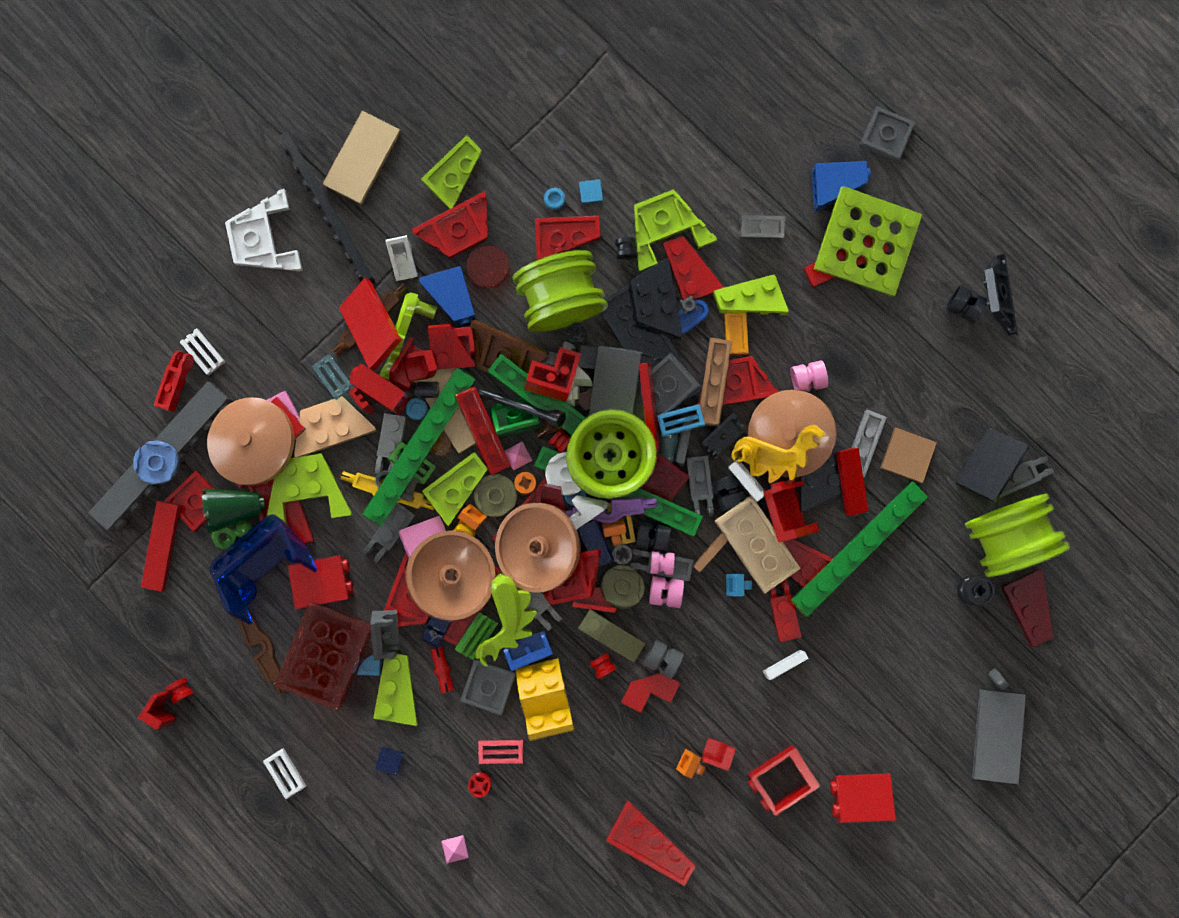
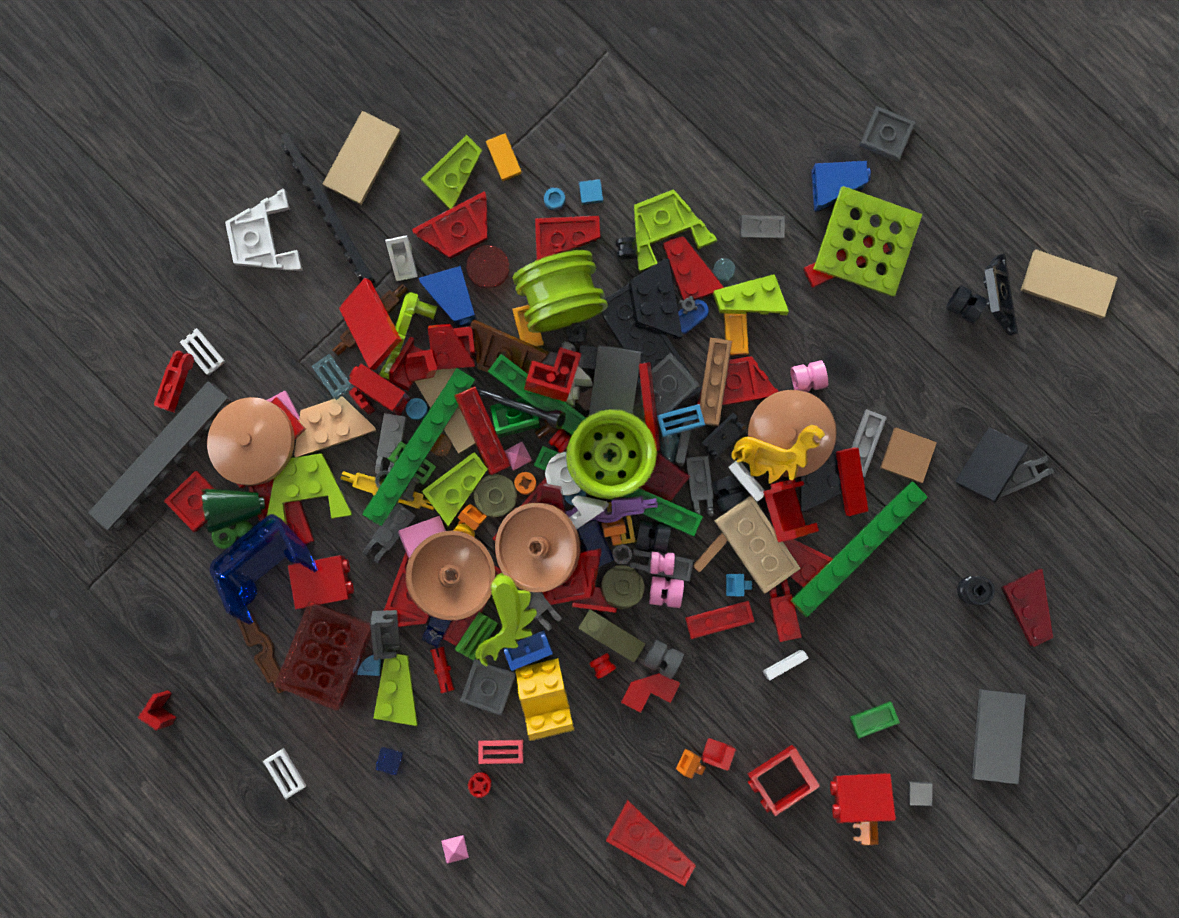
medium blue tile [133,440,180,485] -> none
red tile [141,501,181,592] -> none
red wheel [165,677,194,704] -> none
black slope [414,382,439,398] -> none
lime wheel [965,494,1070,577] -> none
dark grey tile [988,668,1009,690] -> none
none -> light orange tile [486,134,522,181]
none -> light orange tile [512,305,544,347]
none -> red tile [685,601,755,639]
none -> clear light blue tile [713,258,735,281]
none -> green tile [849,701,900,739]
none -> orange tile [853,821,878,845]
none -> tile [908,781,932,806]
none -> tan tile [1021,250,1117,318]

